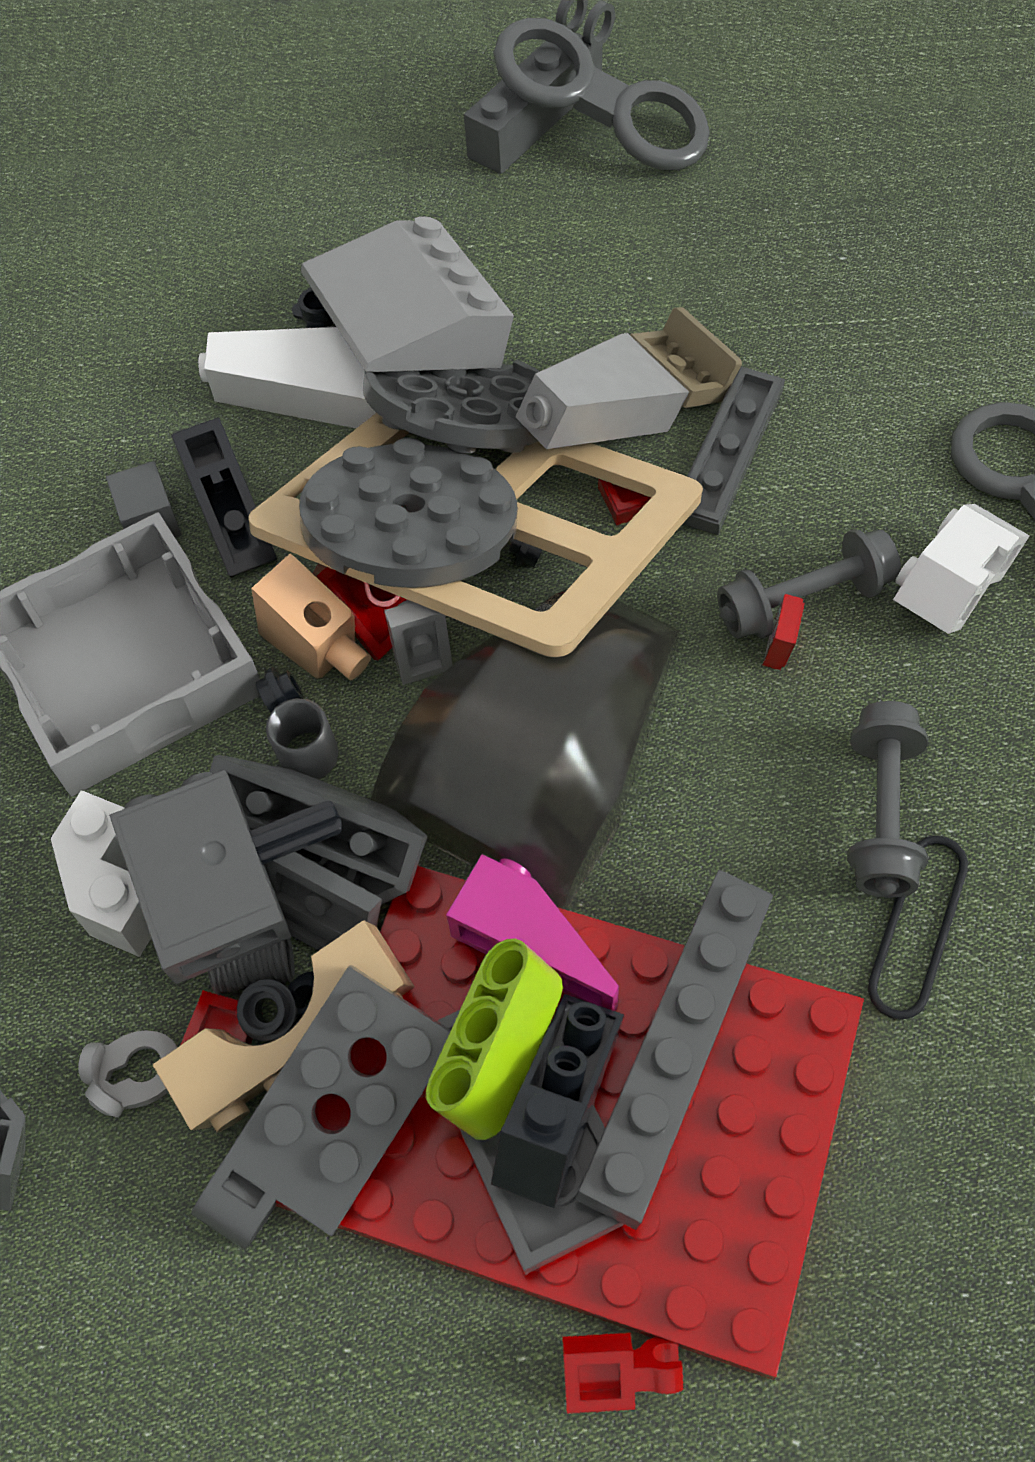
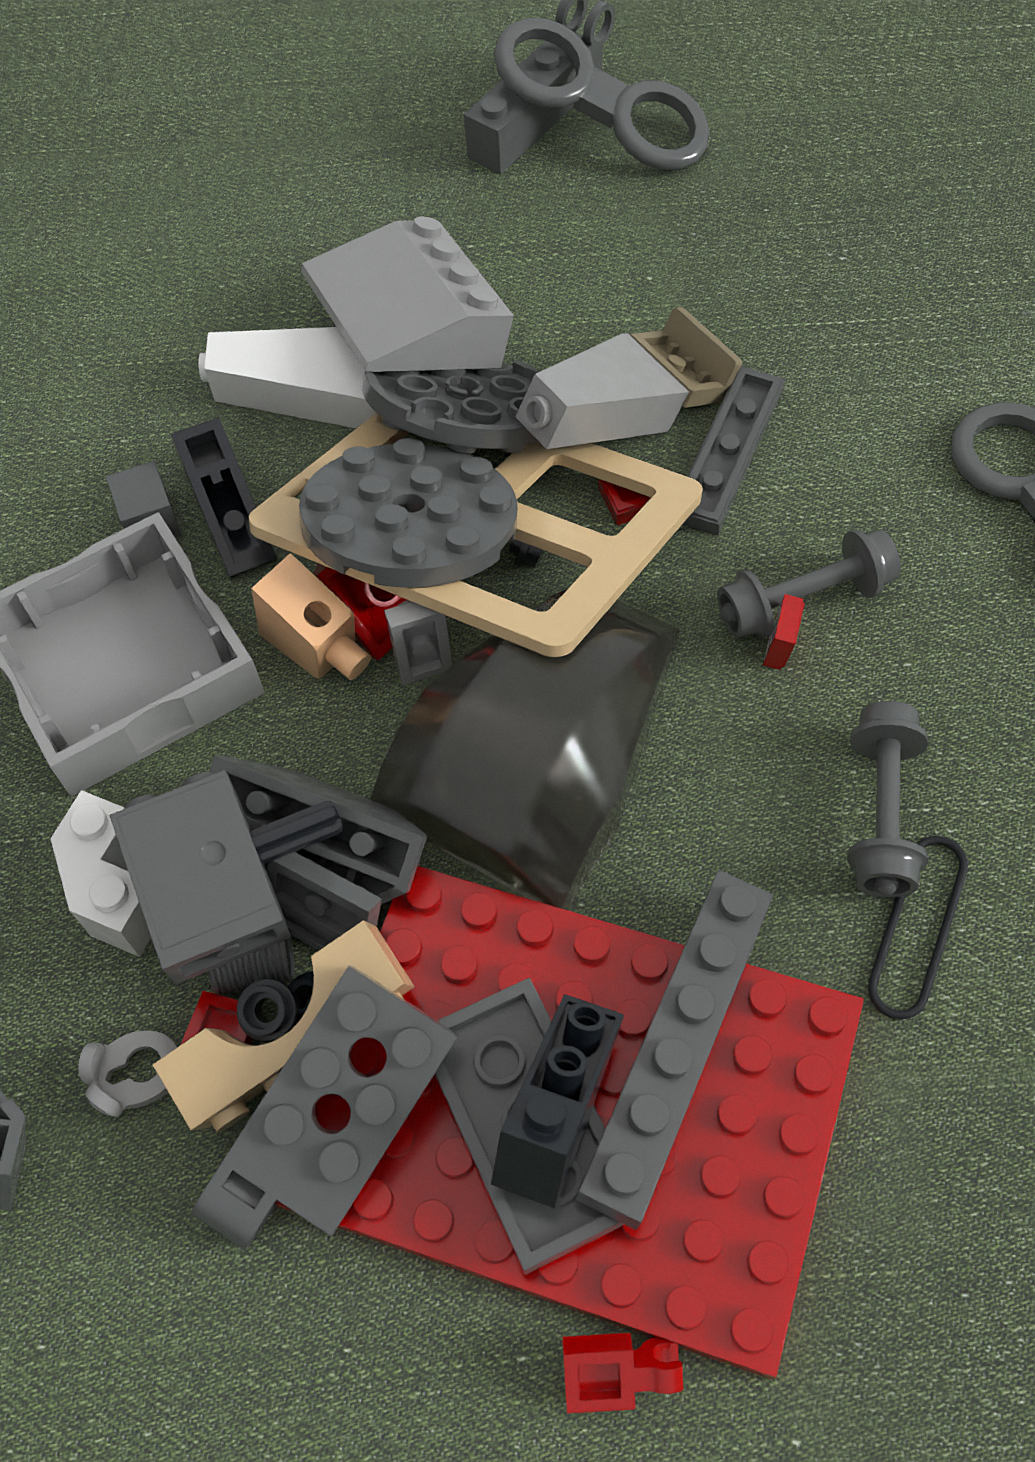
black plate [256,666,304,713] -> none
dark grey piece [266,698,339,779] -> none
black plate [292,287,333,328] -> none
lime beam [426,938,563,1140] -> none
dark pink slope [446,854,619,1011] -> none
white brick [893,504,1029,634] -> none

